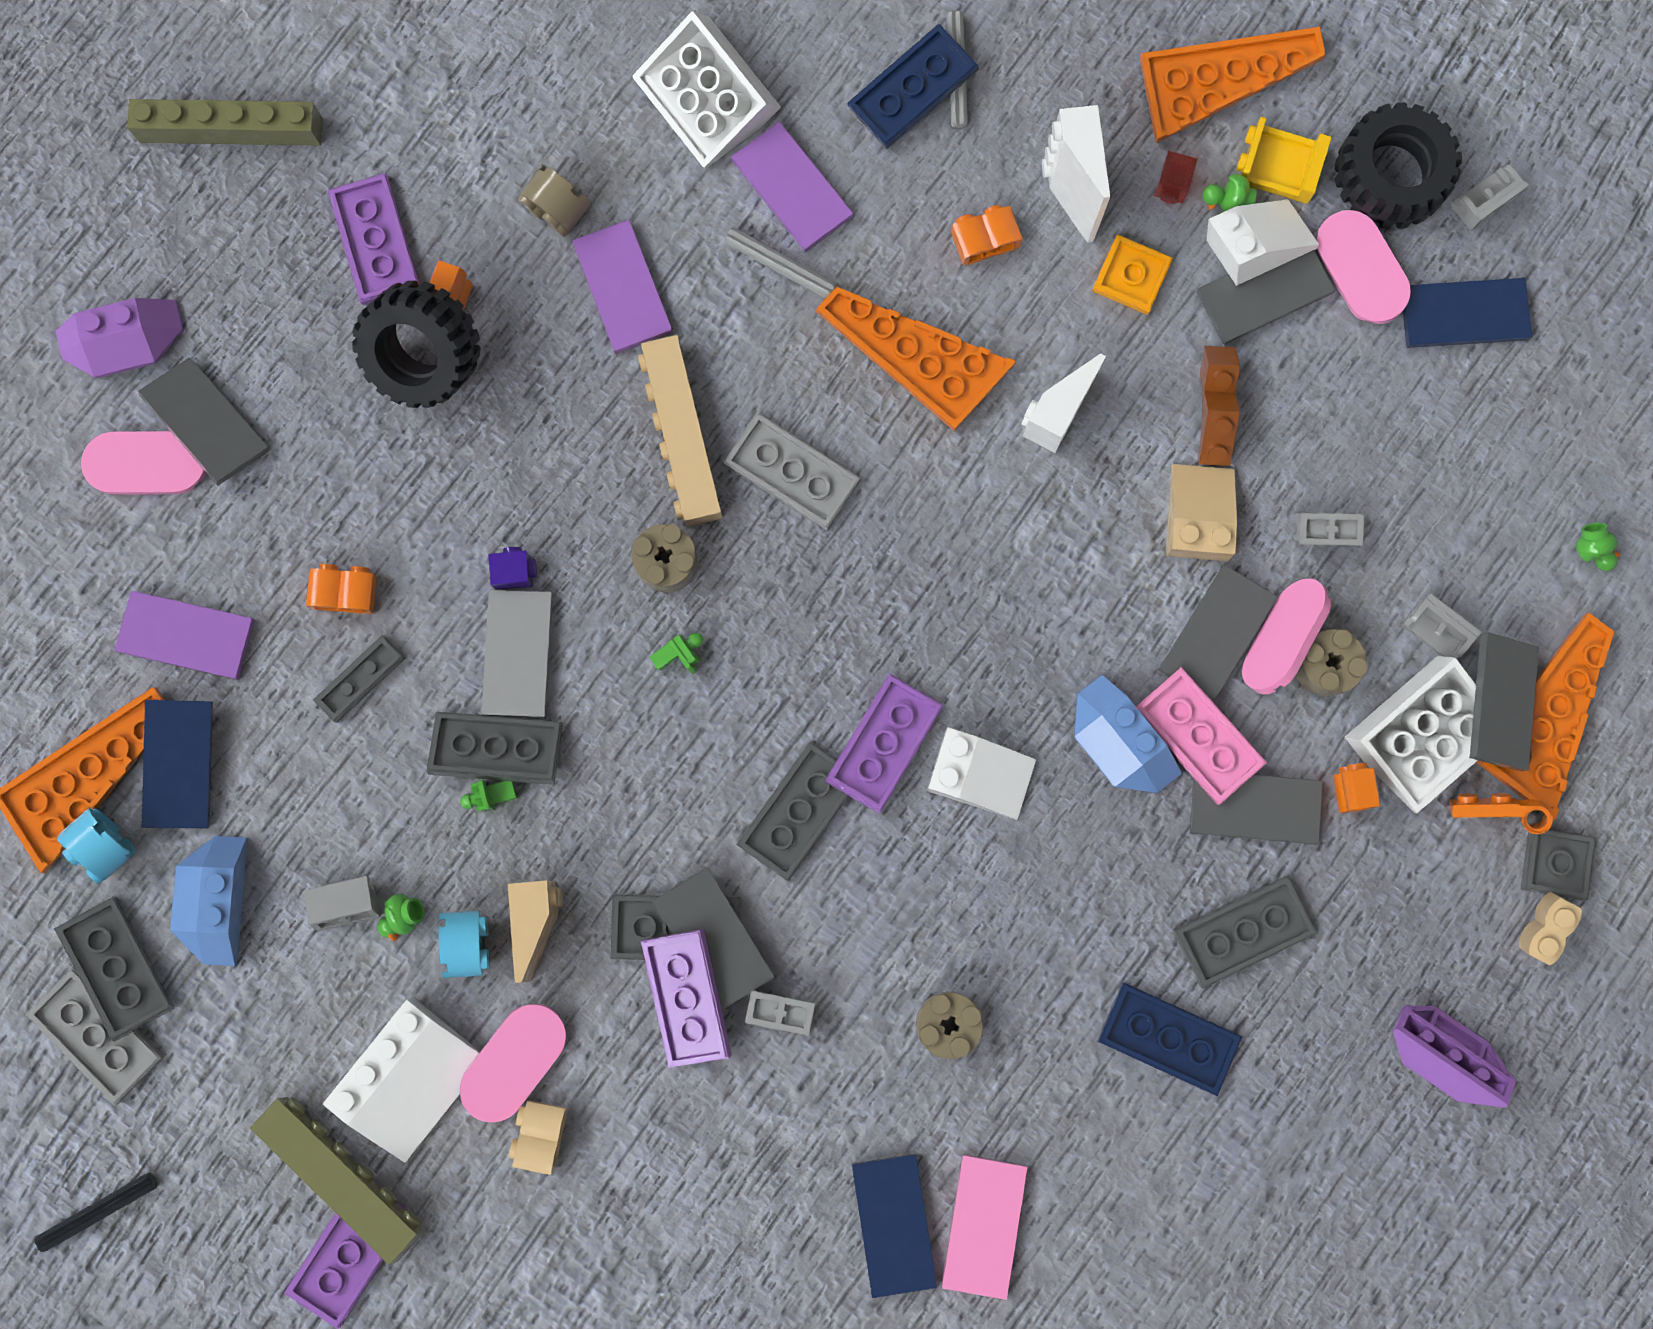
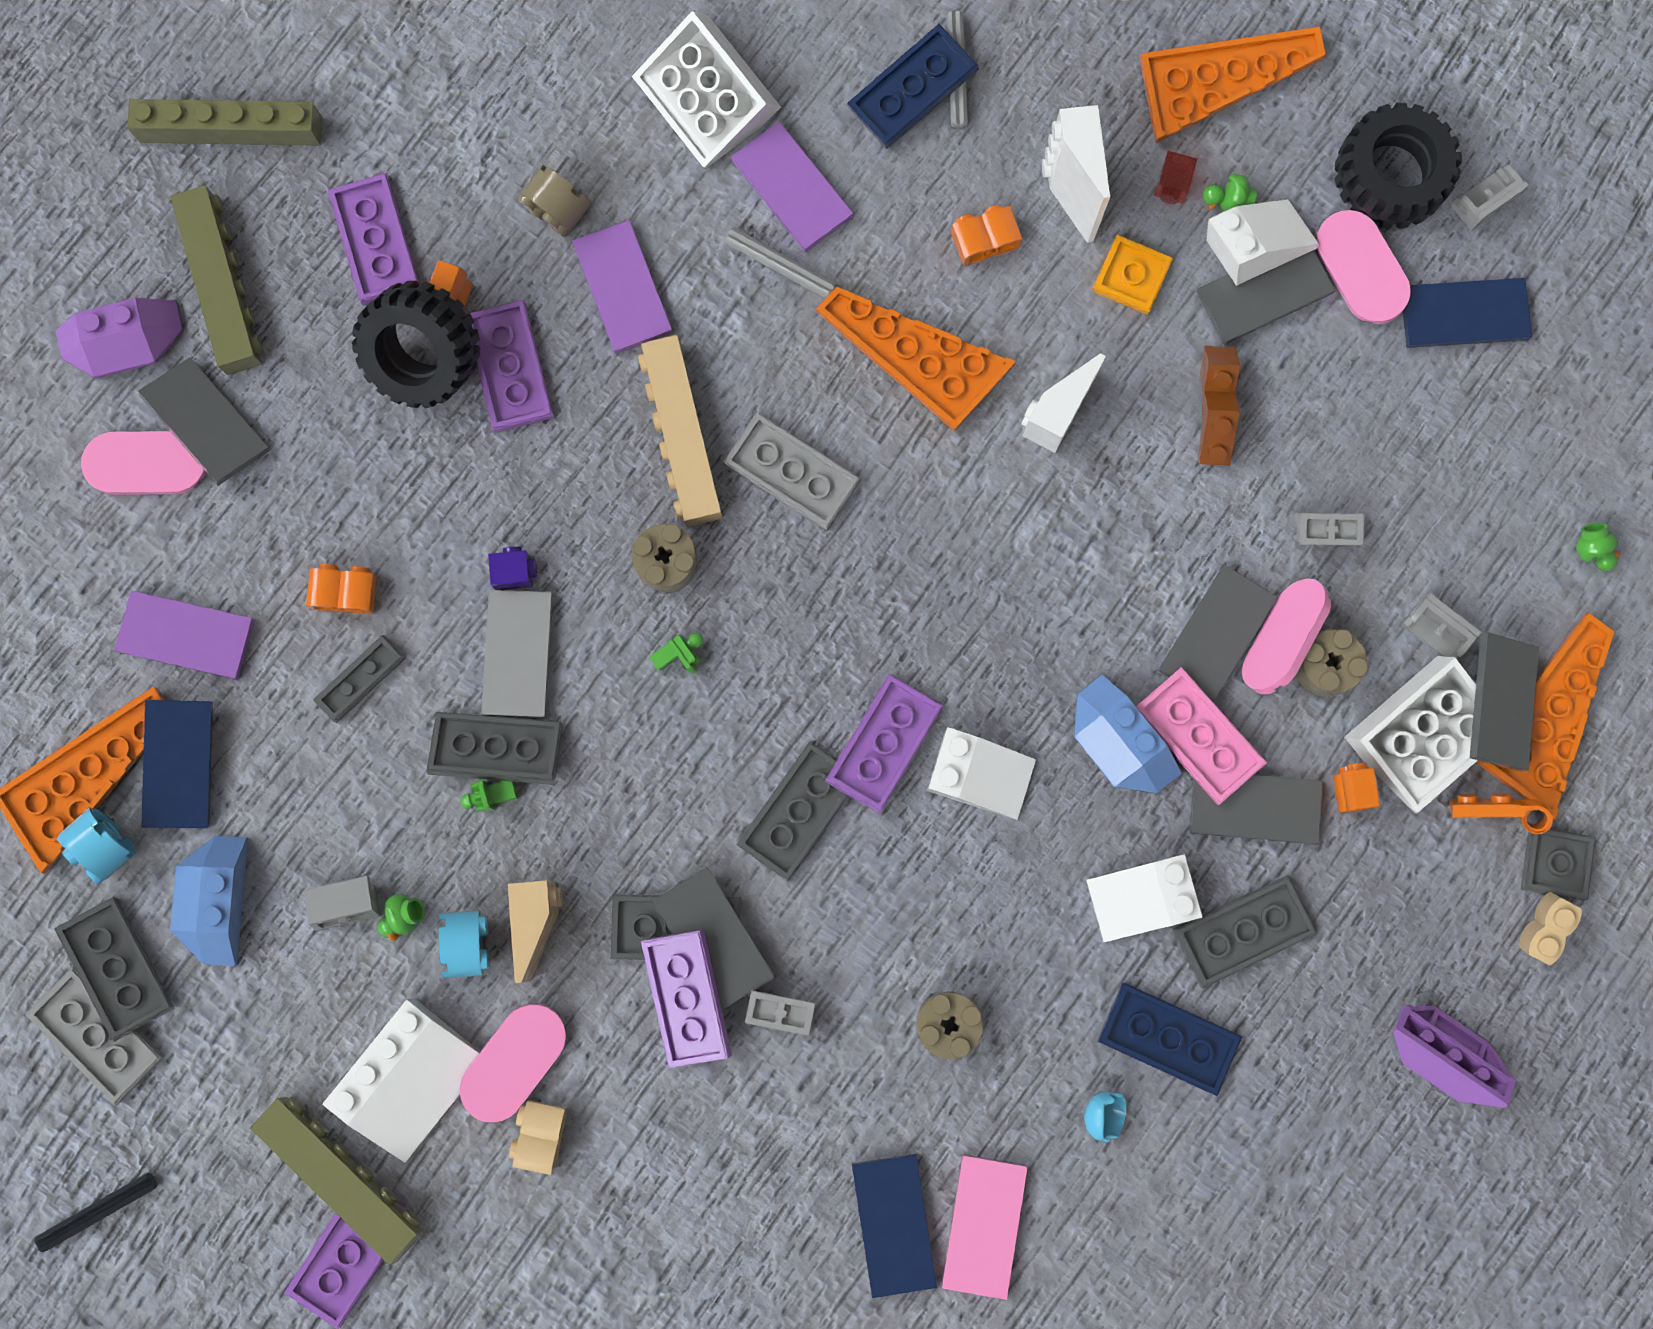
tan slope [1166,464,1237,561] -> none
yellow panel [1236,116,1331,204] -> none
none -> olive brick [170,185,264,375]
none -> medium lavender tile [470,299,554,433]
none -> medium azure hair [1084,1091,1127,1142]
none -> white slope [1086,854,1202,942]

